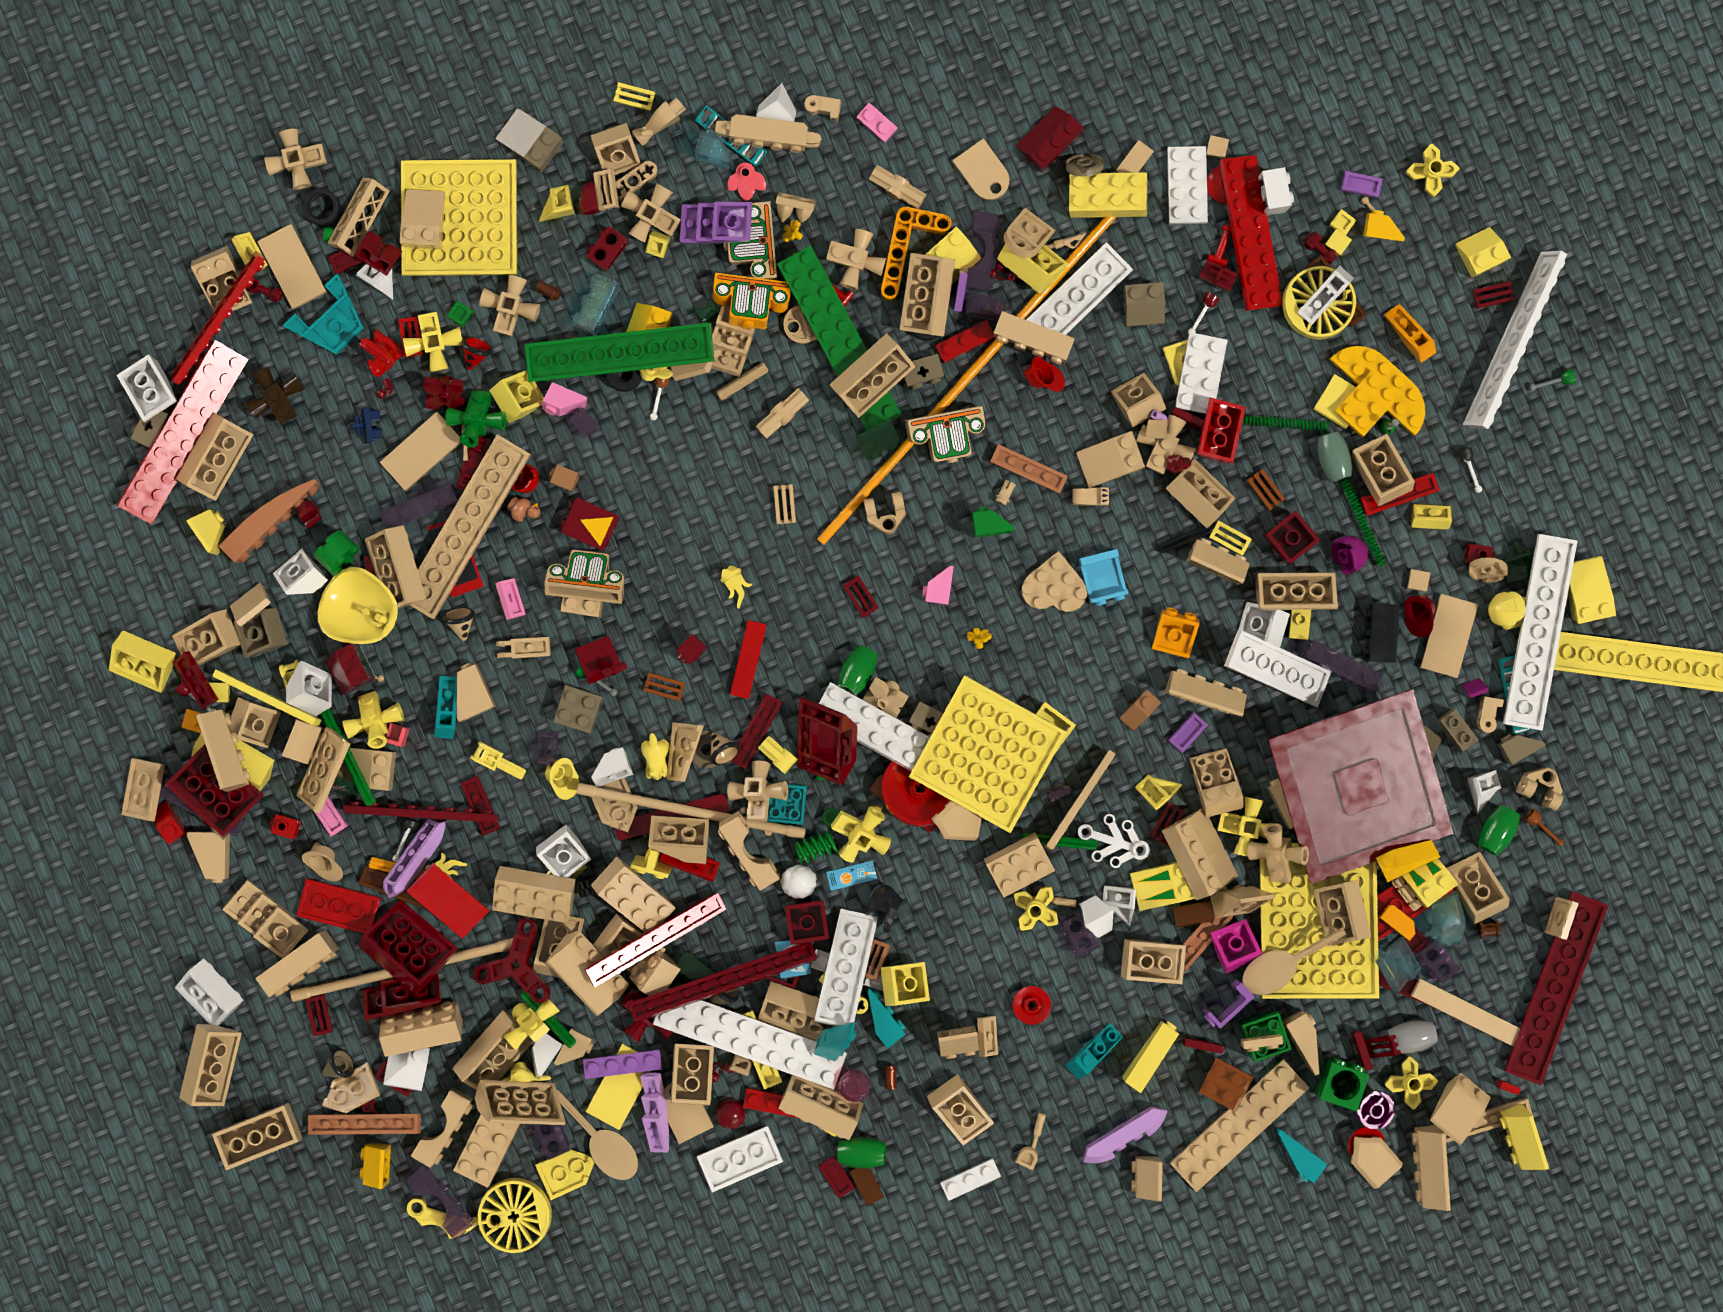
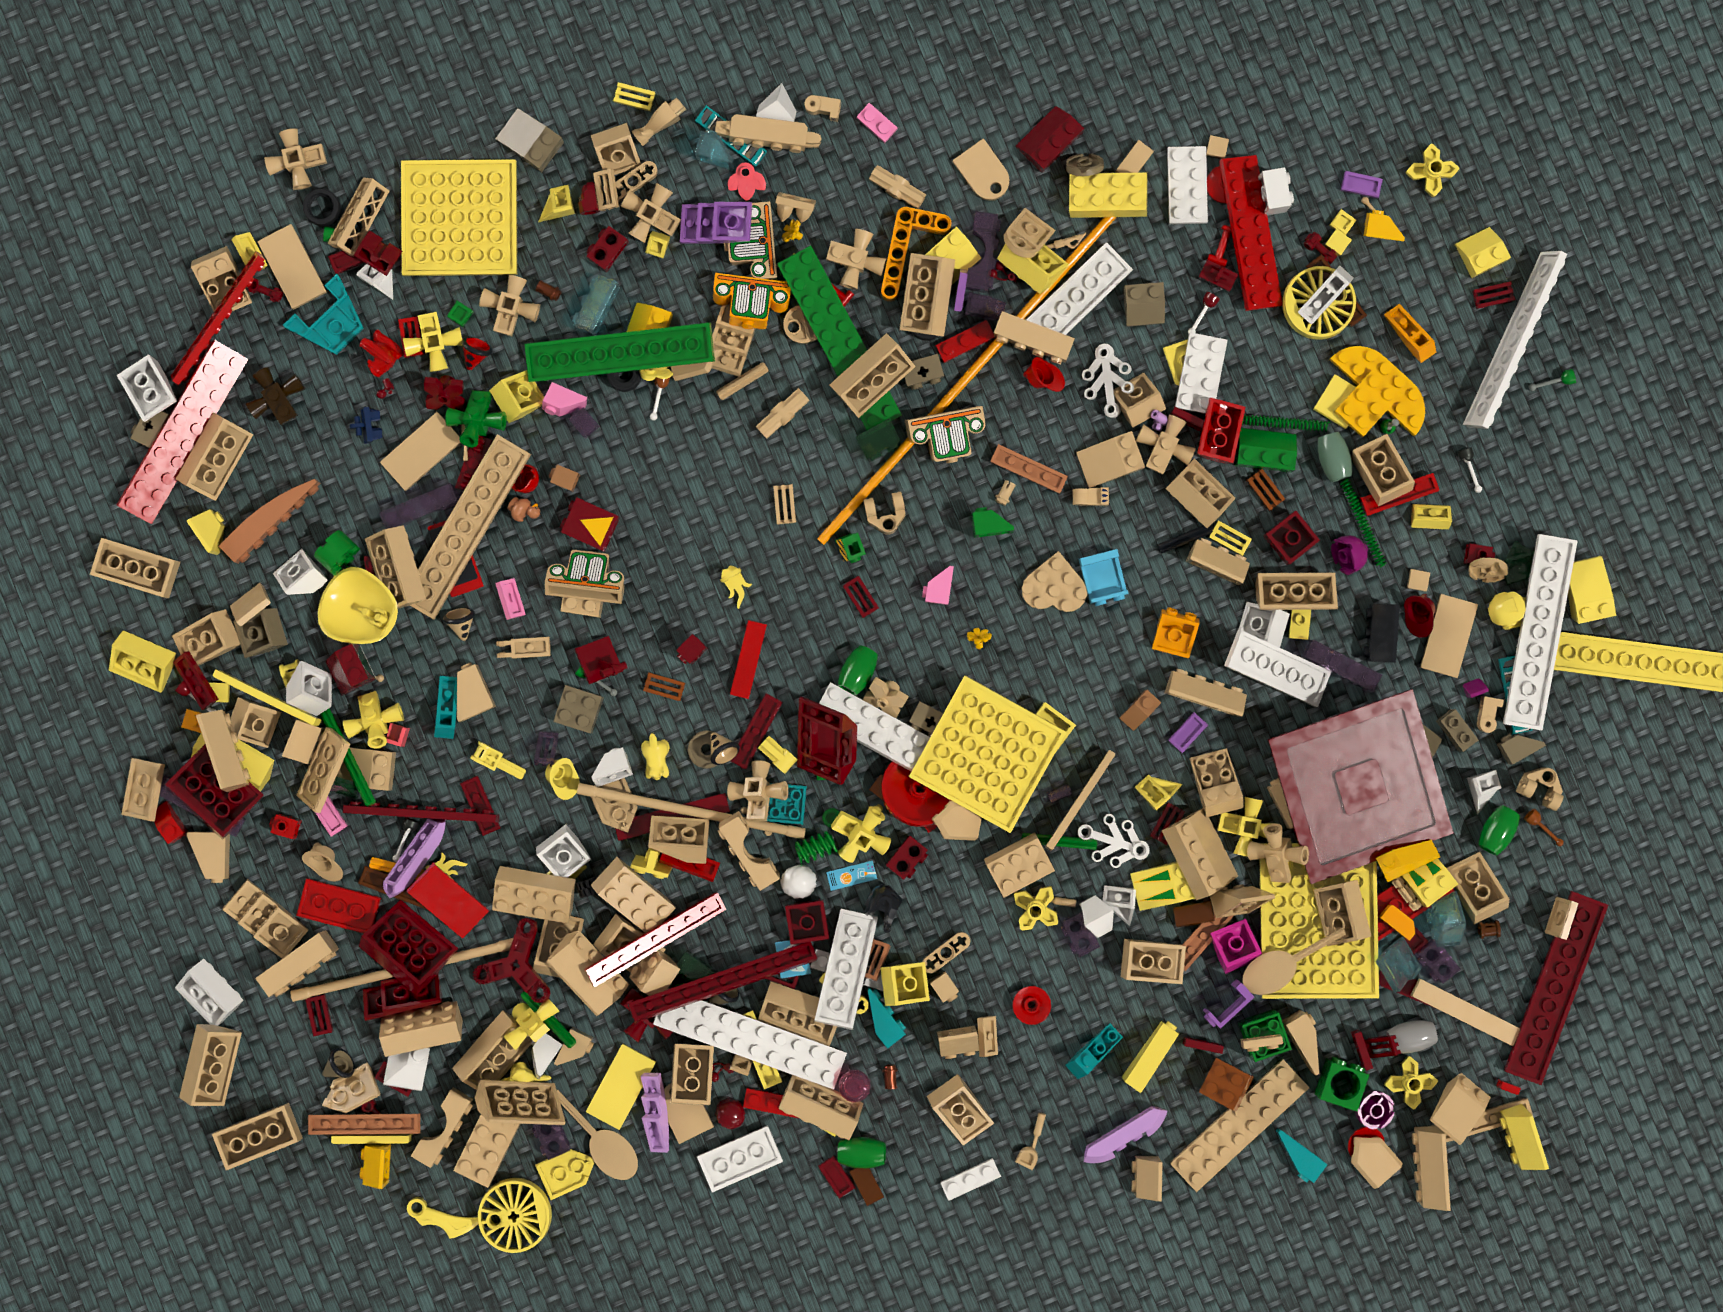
dark red piece [296,500,322,529] -> none
tan slope [400,189,445,249] -> none
clear purple arch [405,1166,473,1241] -> none
medium lavender plate [583,1049,662,1079] -> none
tan wing [667,723,704,782] -> none
clear green bush [695,299,720,323] -> none
teal slope [814,1022,856,1061] -> none
tan tile [1146,420,1168,439] -> none
dark red arm [1167,454,1192,474] -> none
none -> tan brick [90,538,180,598]
none -> light yellow tile [331,1134,412,1144]
none -> green brick [835,533,866,563]
none -> dark red brick [886,835,928,880]
none -> tan beam [922,932,970,973]
none -> tan brick [930,971,959,1003]
none -> white plant [1082,344,1134,418]
none -> green slope [1235,428,1297,473]

